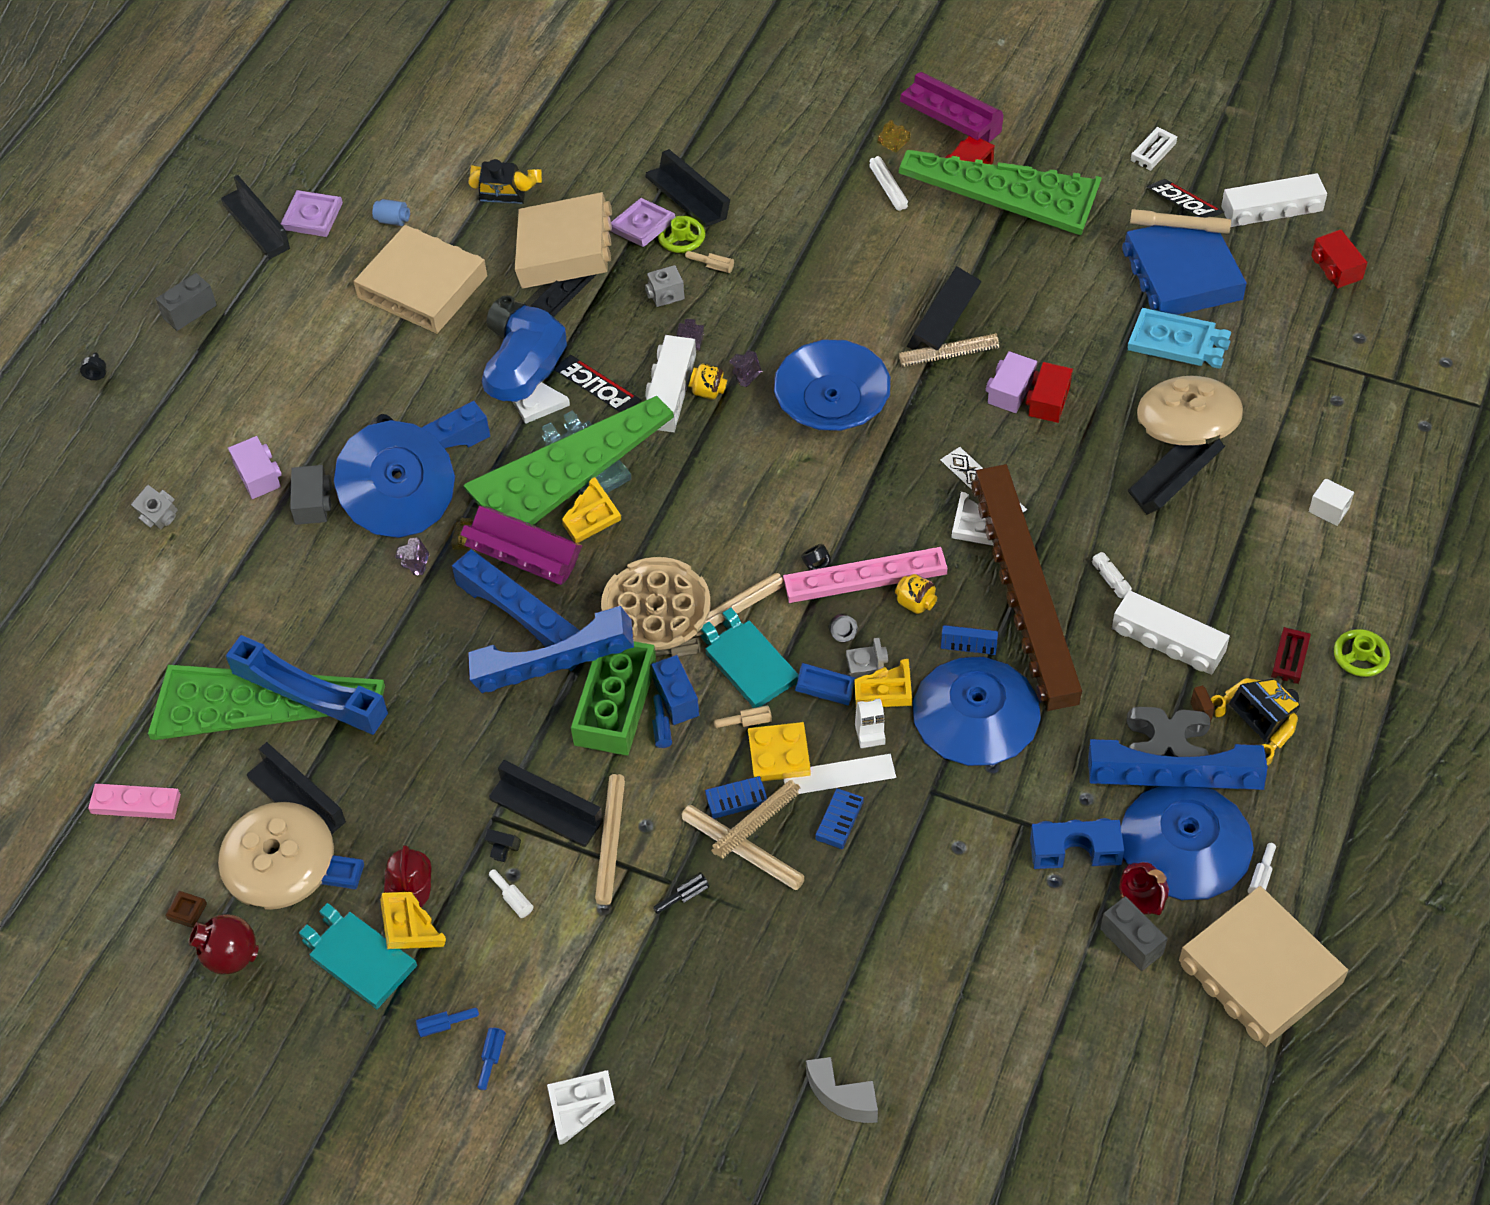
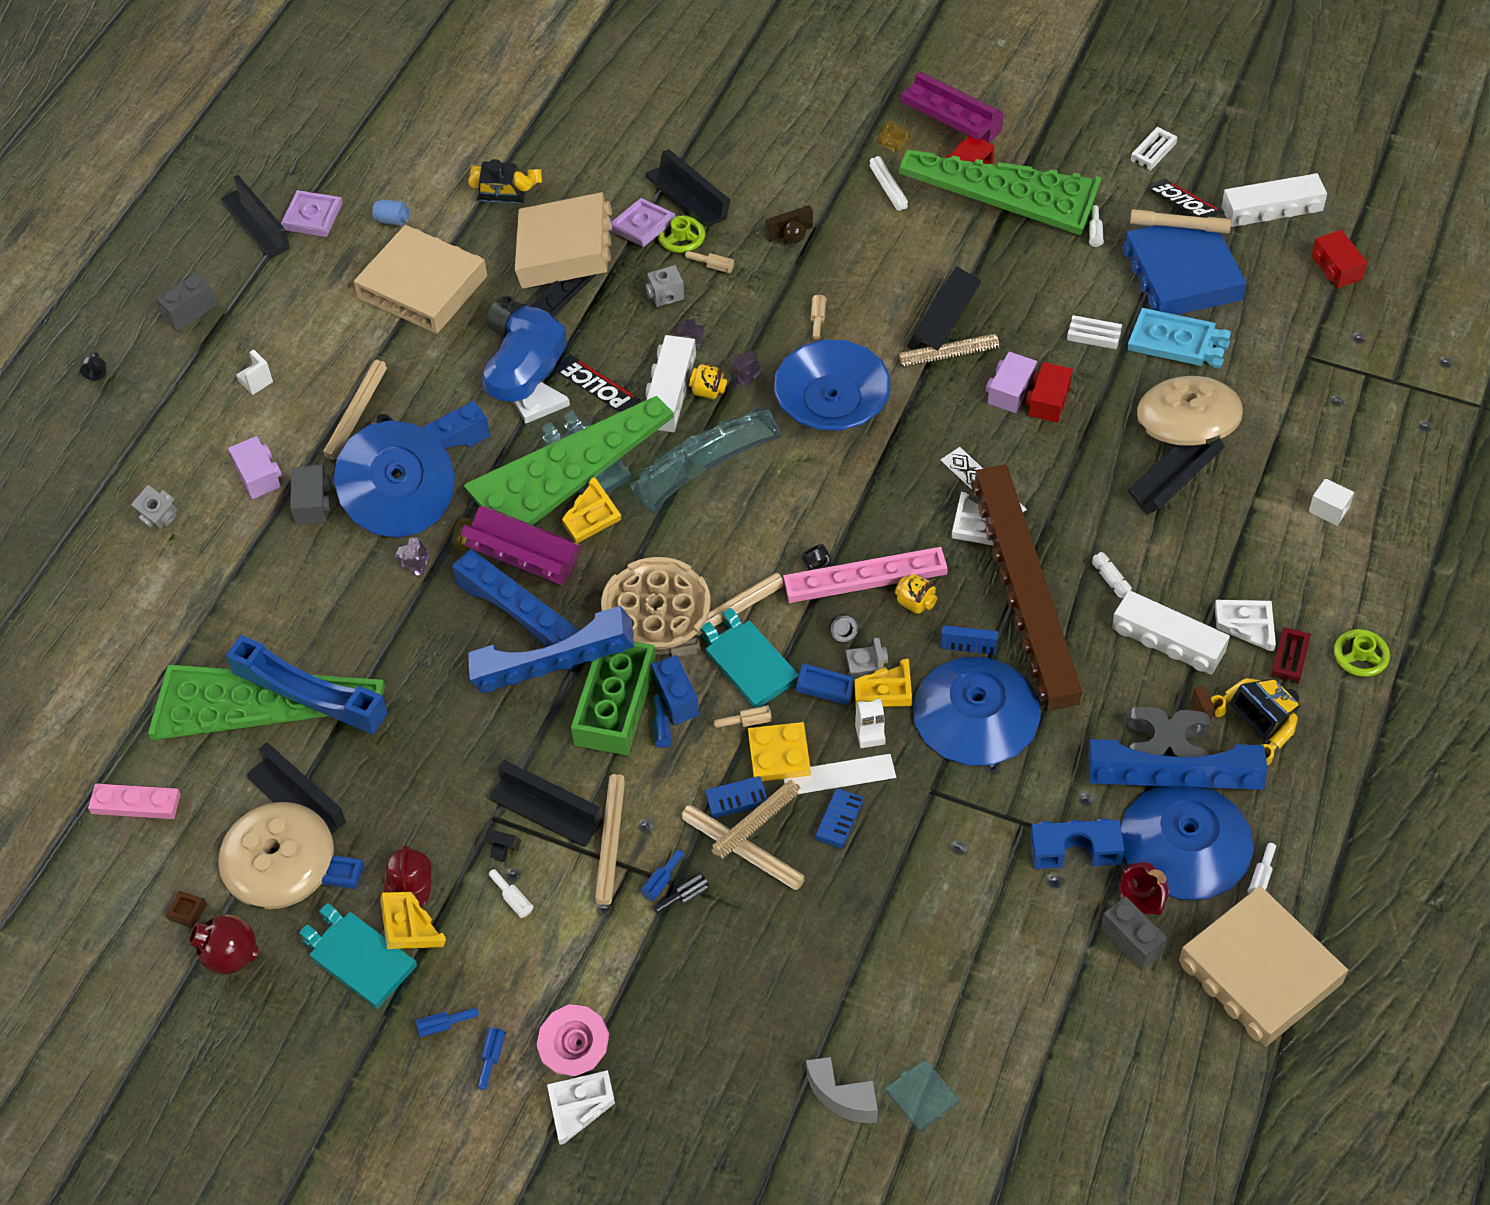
none -> white panel [237,349,273,395]
none -> tan axle [324,360,387,460]
none -> bright pink hat [537,1004,609,1076]
none -> clear light blue windscreen [630,408,782,514]
none -> blue axle [640,850,684,901]
none -> dark brown tile [765,205,813,243]
none -> tan axle [811,295,827,340]
none -> clear light blue piece [885,1059,960,1132]
none -> white tile [1067,315,1122,349]
none -> white axle [1089,205,1104,247]
none -> white wing [1215,600,1276,651]

